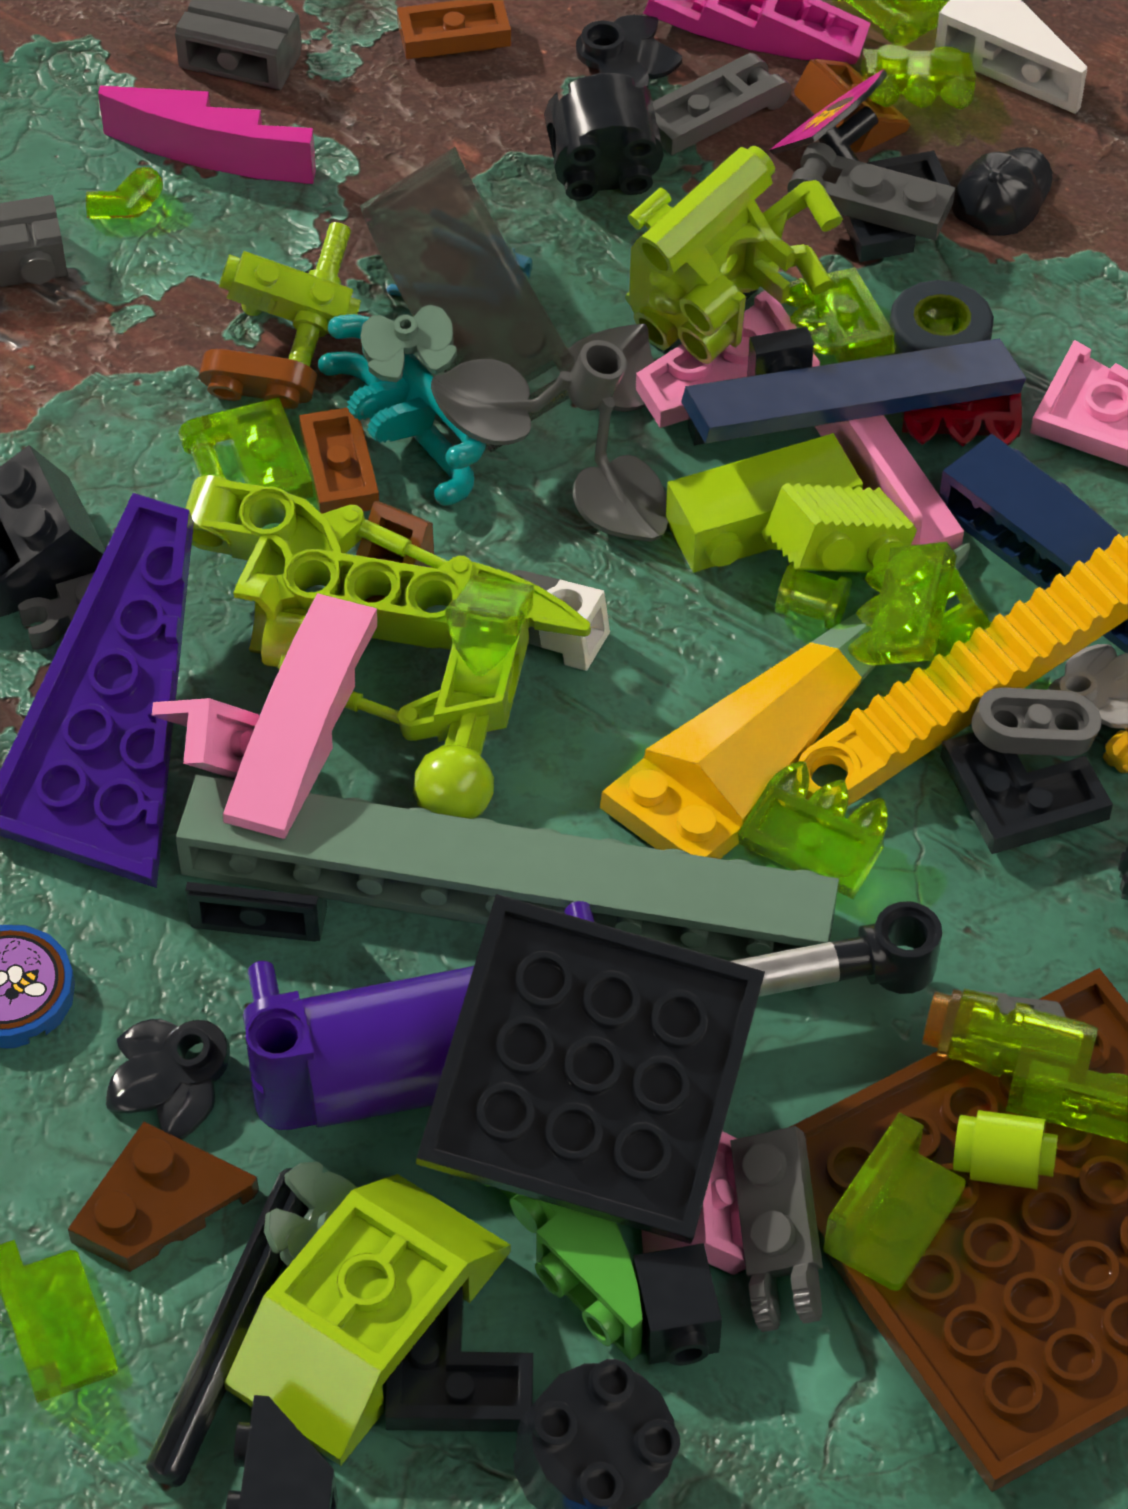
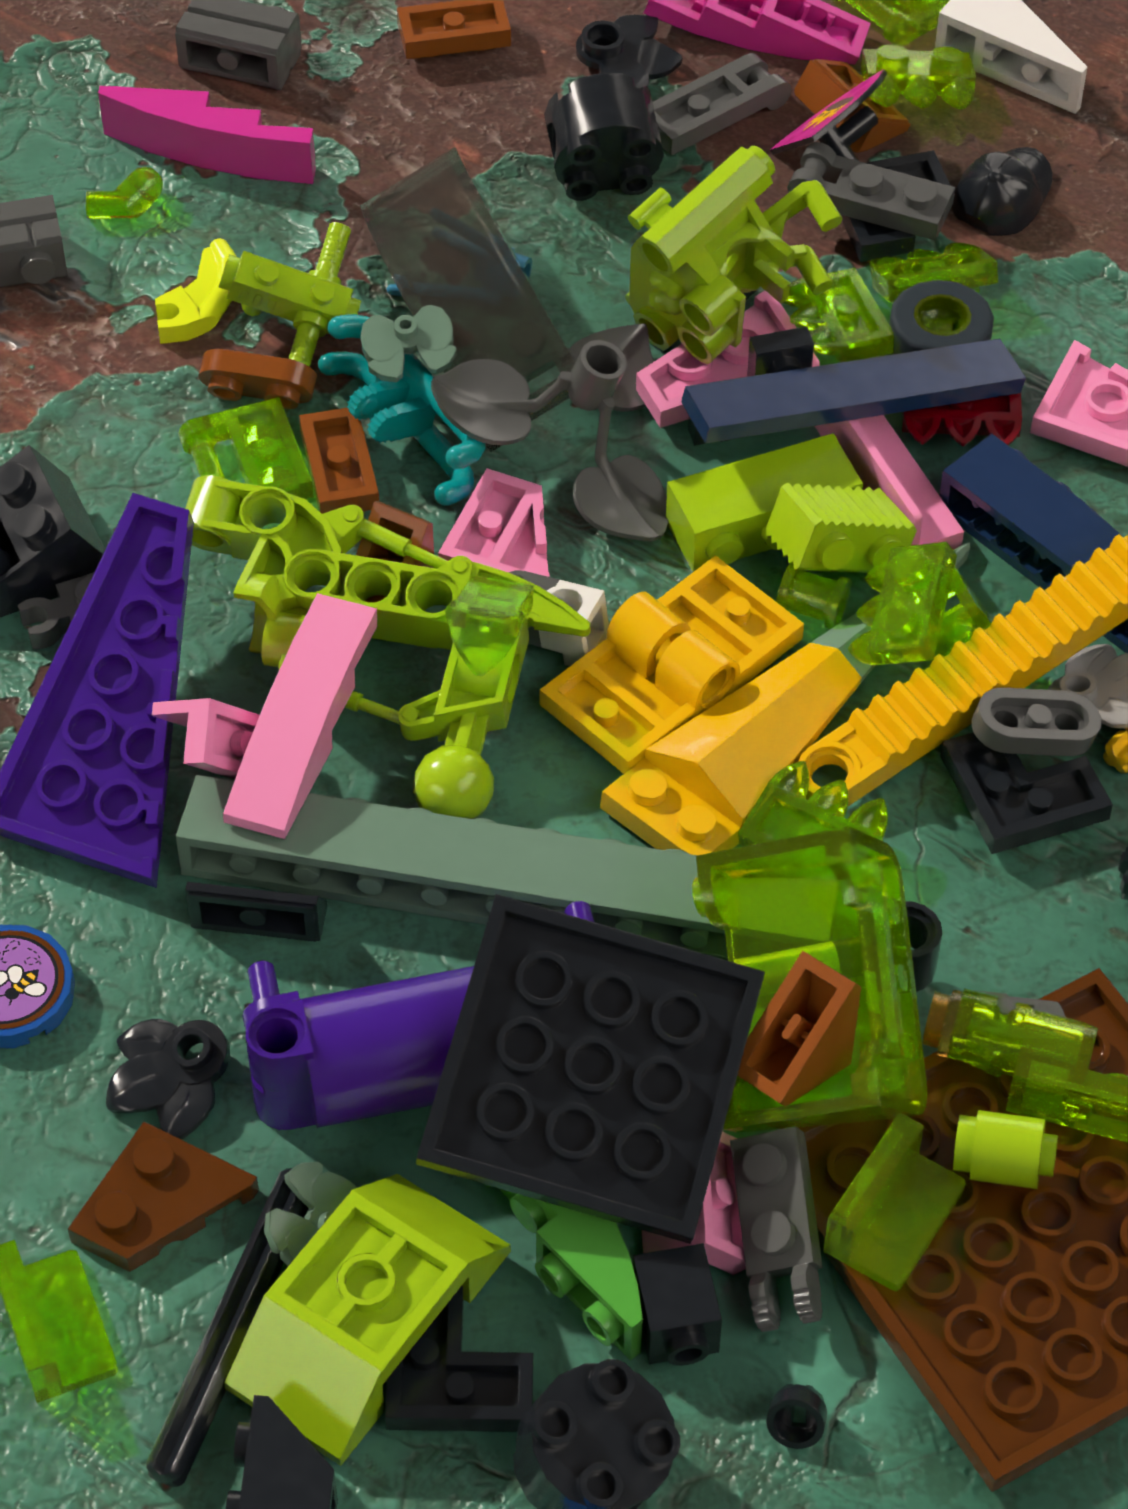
none -> neon yellow piece [155,238,237,344]
none -> bright pink wing [438,468,550,577]
none -> yellow plate [540,555,804,774]
none -> clear neon green windscreen [692,826,927,1133]
none -> dark orange slope [737,950,861,1107]
none -> black hinge [766,1384,827,1449]
none -> clear neon green plate [870,243,999,304]

